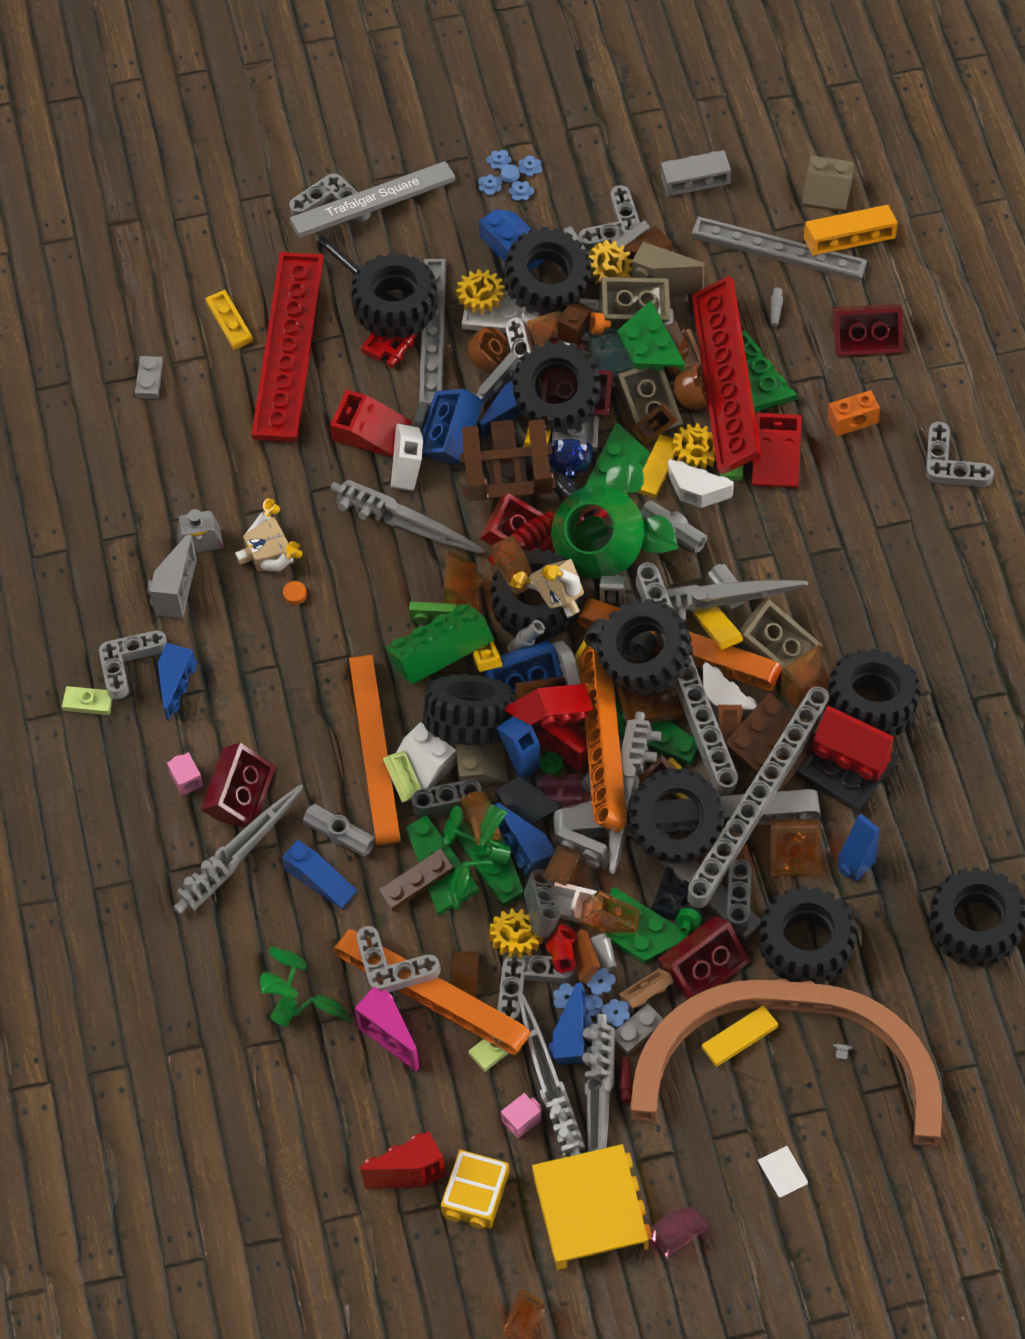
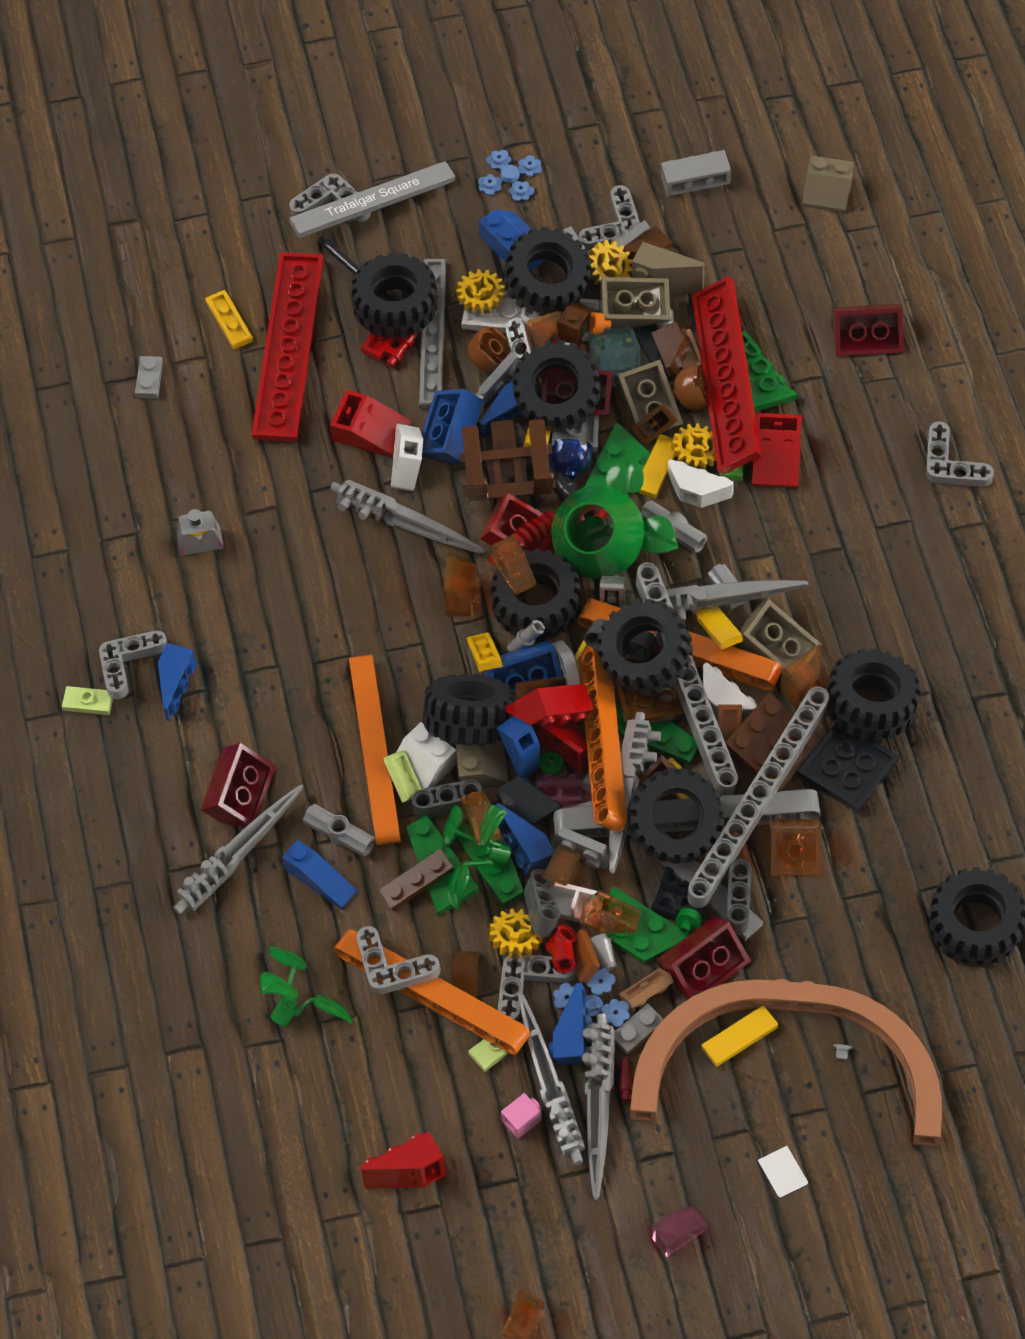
light grey slope [147,534,197,619] -> none
bright pink brick [167,752,203,796] -> none
torso [235,498,302,572] -> none
orange tile [283,581,307,605] -> none
dark pink slope [355,986,419,1071] -> none
green brick [385,603,494,685] -> none
bright green plate [409,602,457,624] -> none
dark grey tile [414,402,429,434] -> none
yellow brick [441,1149,510,1229] -> none
torso [510,559,584,617] -> none
yellow panel [532,1144,652,1270] -> none
green wing [618,301,685,371] -> none
light grey tile [691,216,867,281] -> none
black tyre [759,886,856,984] -> none
light grey animal [770,288,783,327] -> none
light orange brick [803,205,898,256] -> none
red slope [812,706,894,782] -> none
orange brick [827,390,880,437] -> none
blue slope [837,814,880,882] -> none

